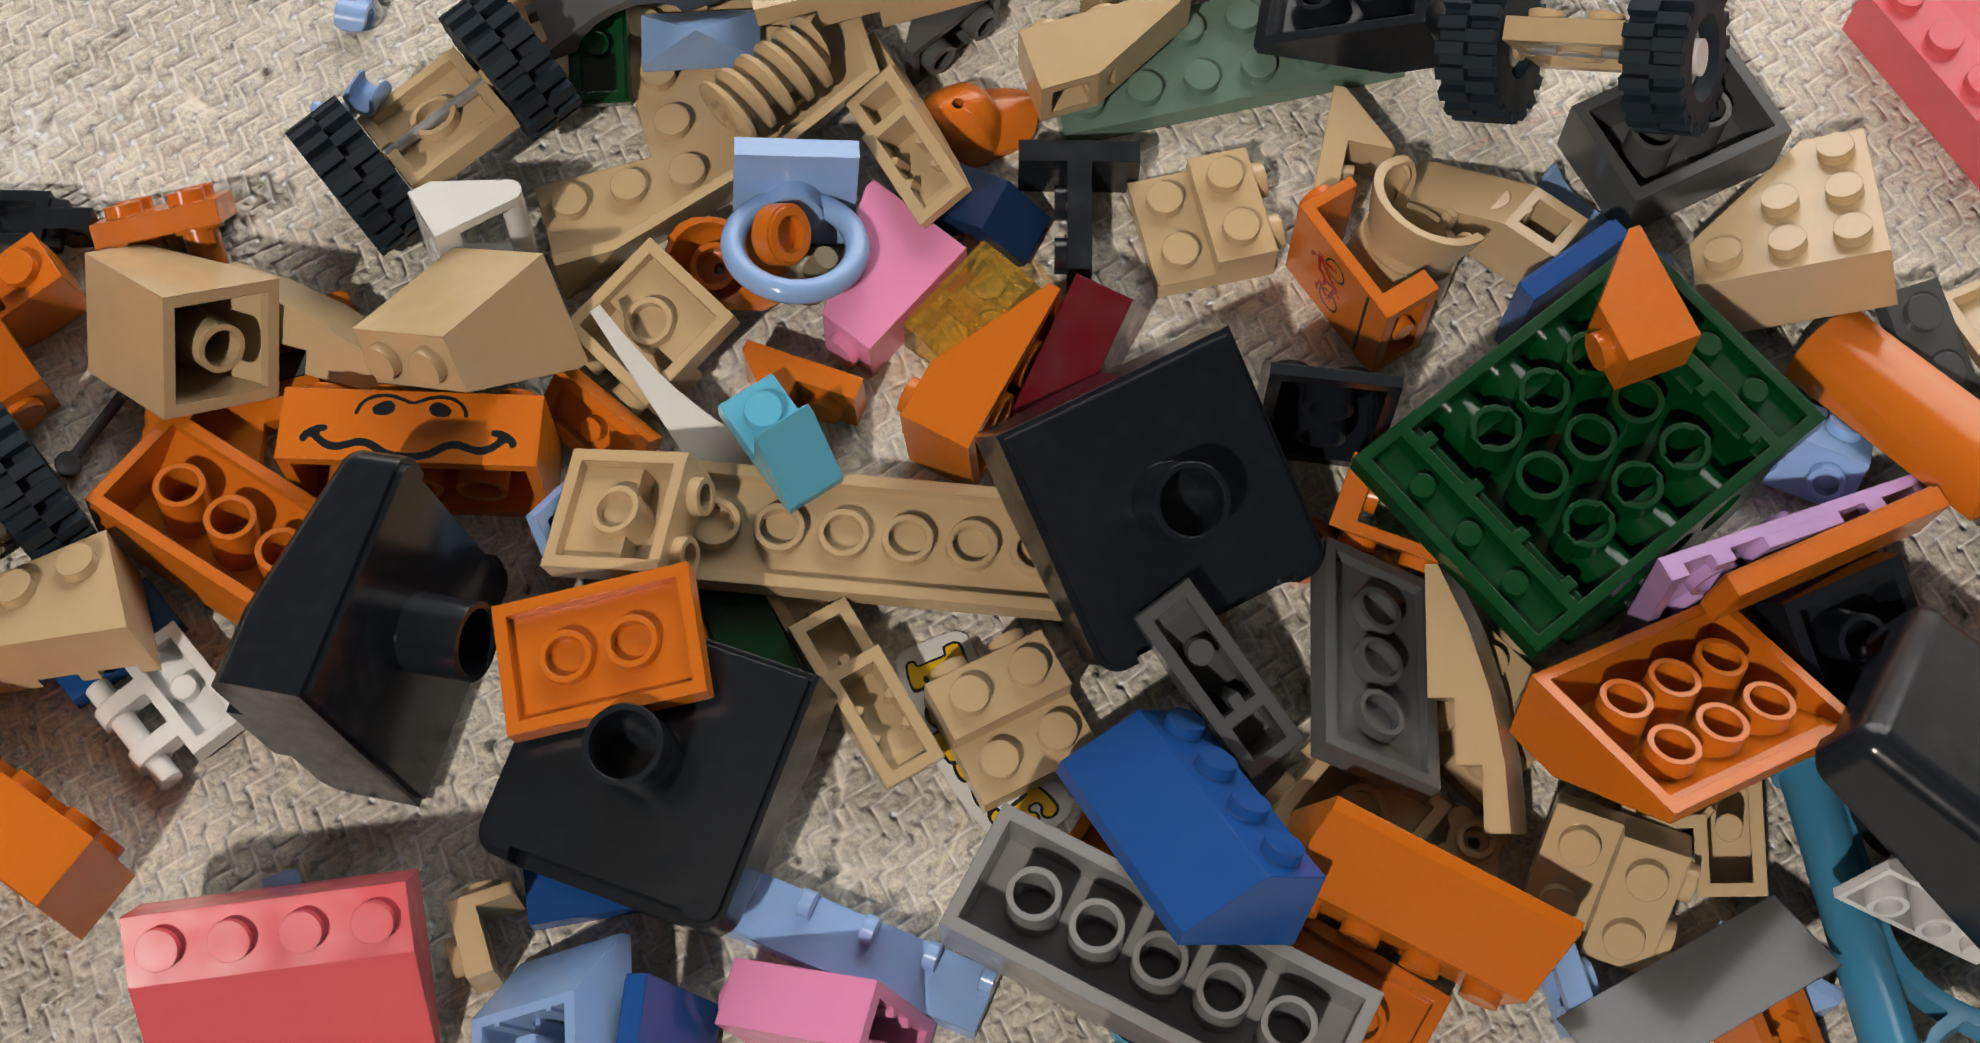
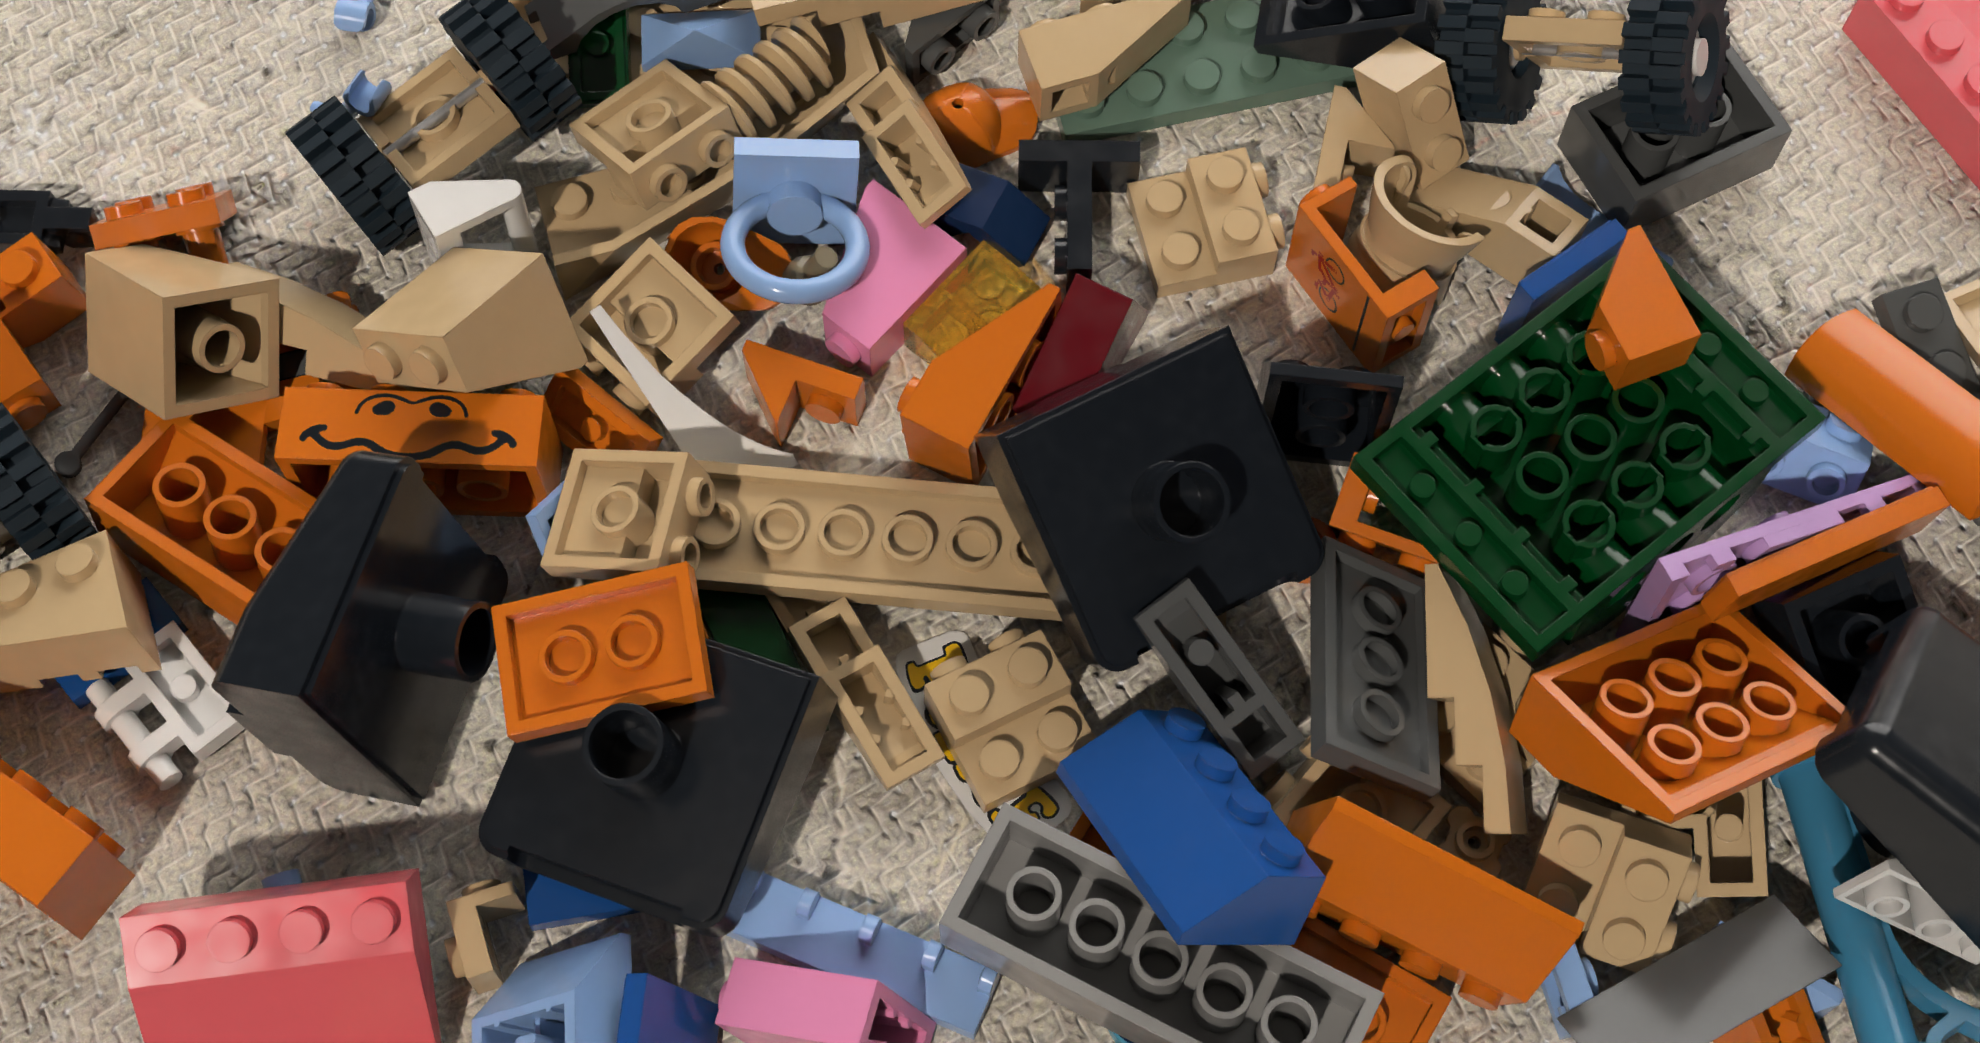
medium azure slope [718,373,843,514] -> none
orange tile [751,203,811,266] -> none
tan brick [1689,128,1898,333] -> none
none -> tan plate [569,59,742,211]
none -> tan brick [1353,37,1469,190]

